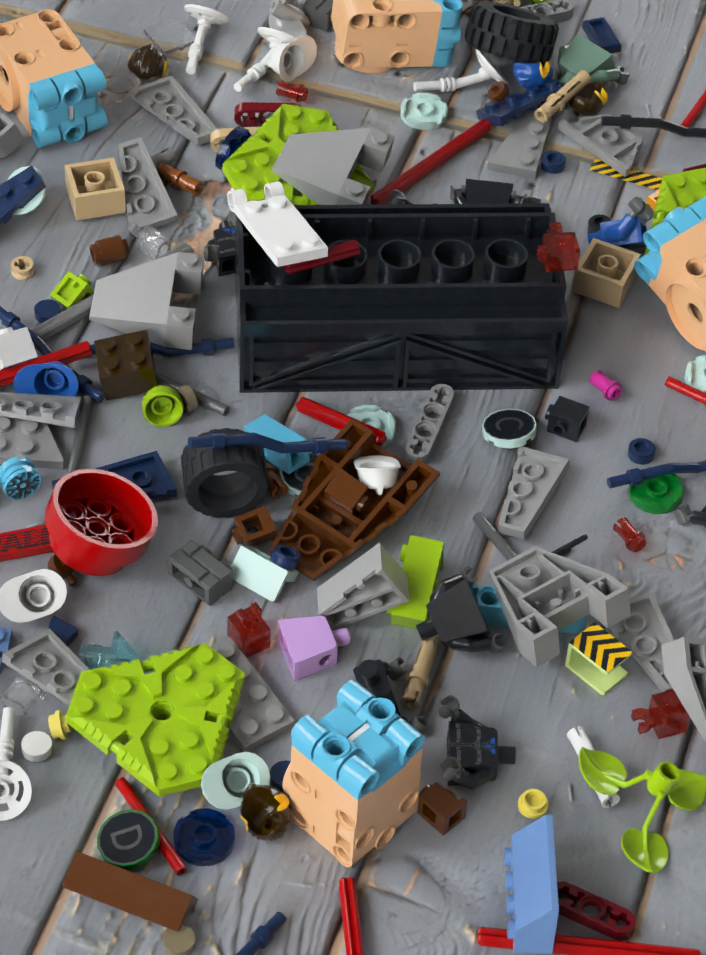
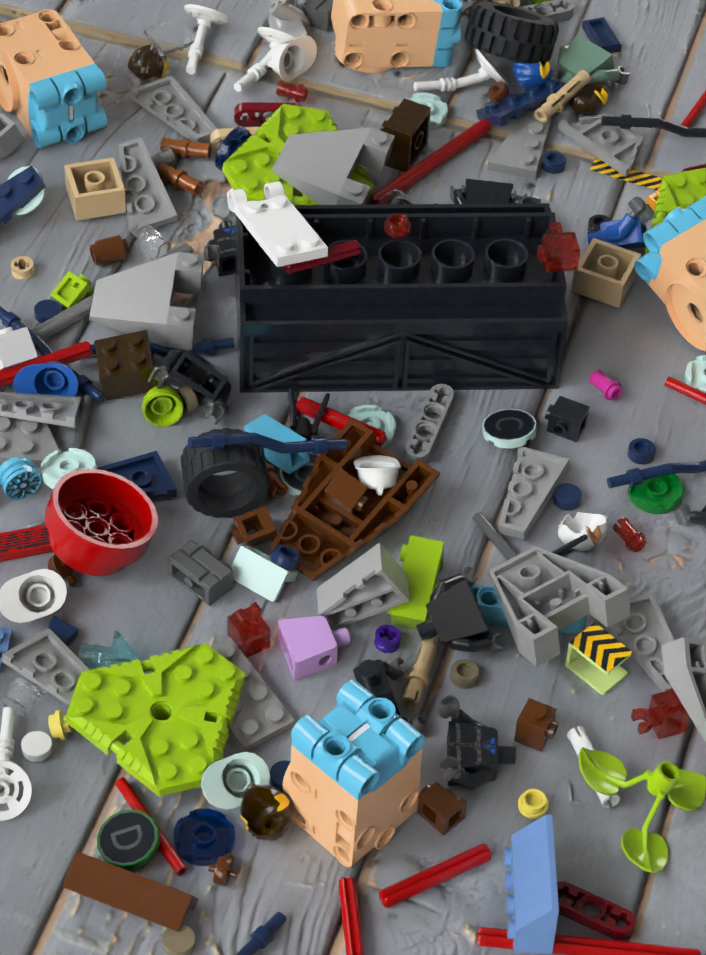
none -> light aqua tile [41,448,97,489]
none -> black torso [148,349,231,425]
none -> dark orange pin [160,137,212,159]
none -> reddish brown piece [208,853,238,886]
none -> black plant [288,388,330,441]
none -> dark purple bush [374,625,401,653]
none -> red axle [379,843,492,908]
none -> dark brown brick [380,98,431,172]
none -> clear red plate [384,213,411,238]
none -> dark tan tile [450,659,480,689]
none -> reddish brown brick [514,698,559,752]
none -> dark blue tile [553,483,582,511]
none -> white hair [558,512,609,551]

